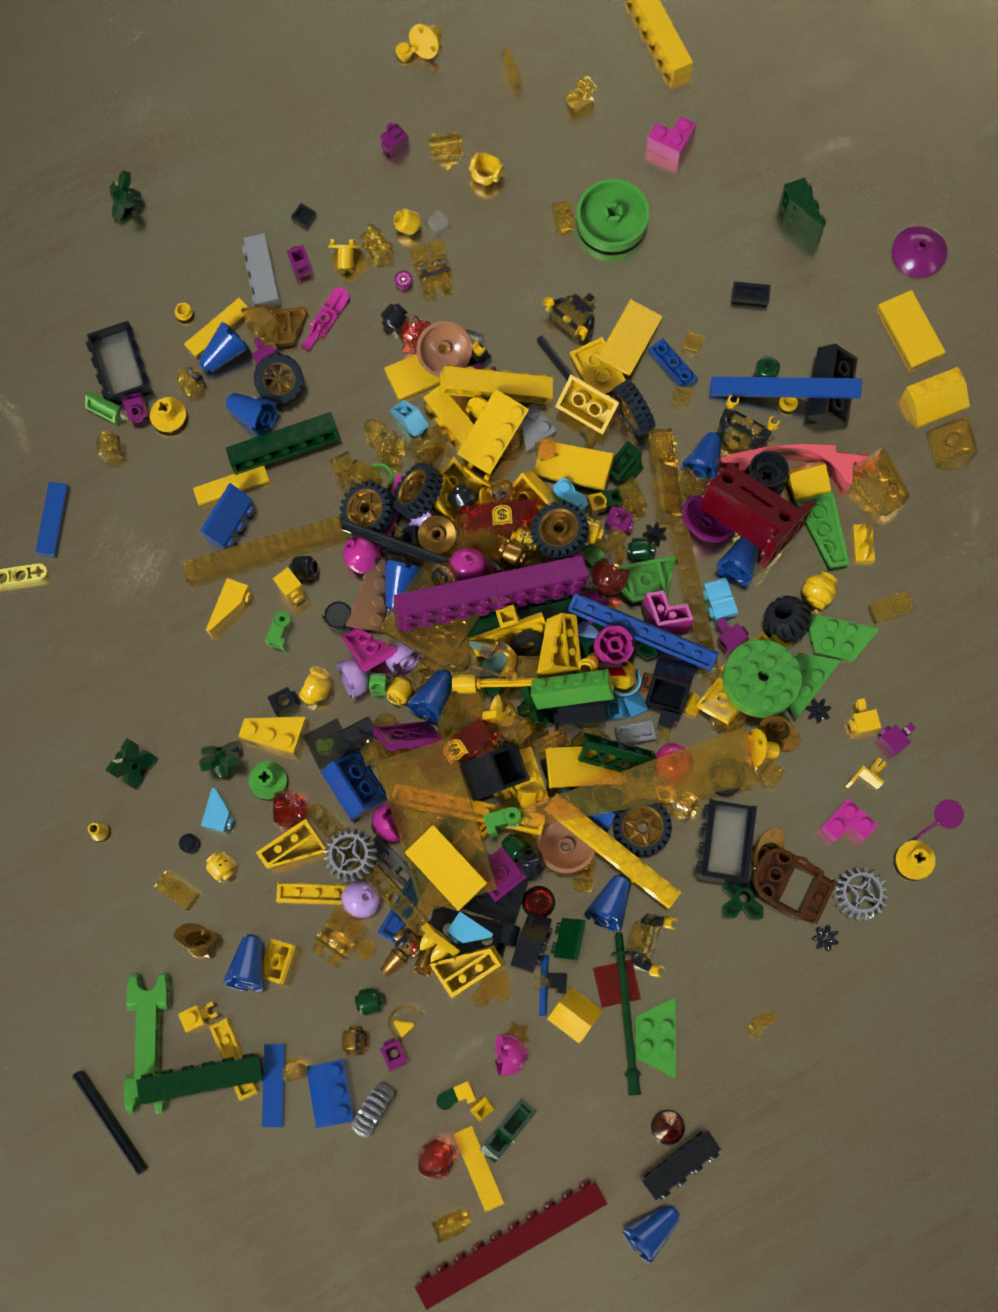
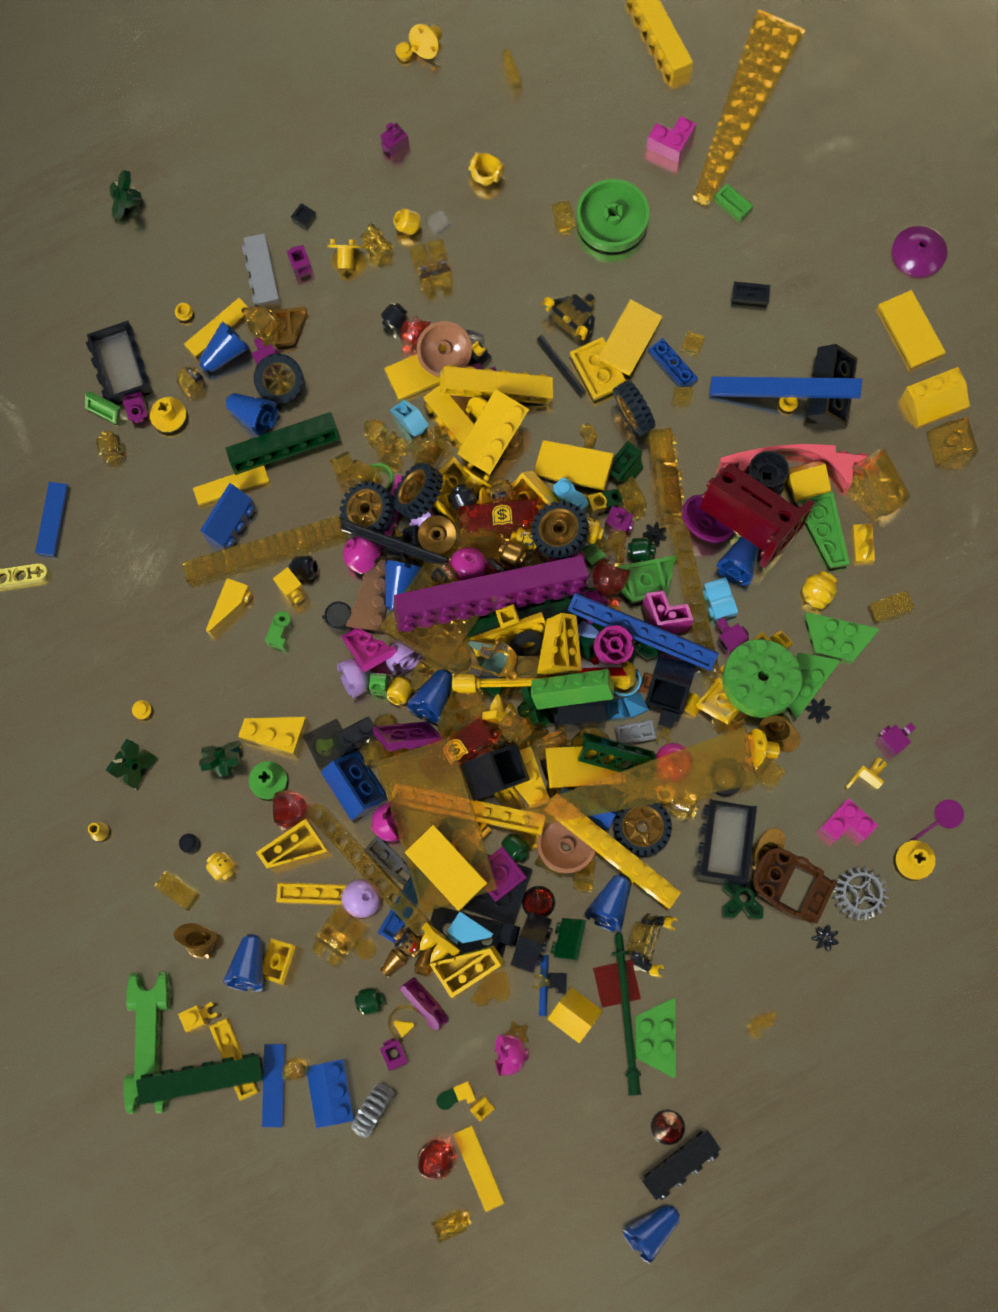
black axle [72,1071,146,1175] -> none
medium azure slope [201,788,233,833] -> none
black brick [267,687,299,717] -> none
yellow hair [298,666,331,705] -> none
dark pink piece [301,287,350,351] -> none
light grey gear [324,828,377,882] -> none
pearl gold head [342,1026,368,1055] -> none
tile [394,270,413,290] -> none
dark red brick [415,1179,607,1310] -> none
clear yellow hips [429,131,463,159] -> none
dark green slope [480,1098,537,1163] -> none
bright green leg [483,807,522,838] -> none
yellow slope [516,788,537,812] -> none
black head [518,848,544,878] -> none
light grey wing [521,403,556,453] -> none
clear yellow plate [535,437,559,462] -> none
yellow slope [555,374,620,435] -> none
clear yellow hips [564,75,598,113] -> none
yellow cone [578,652,600,673] -> none
clear yellow bracket [677,467,709,497] -> none
blue cone [681,432,723,485] -> none
torso [719,395,780,452] -> none
dark green head [755,356,780,377] -> none
black wheel [764,595,812,642] -> none
dark green slope [780,178,826,243] -> none
yellow brick [849,698,881,736] -> none
none -> yellow plate [132,700,152,720]
none -> magenta hinge [399,977,449,1030]
none -> clear yellow wing [693,9,805,206]
none -> bright green tile [714,183,754,220]

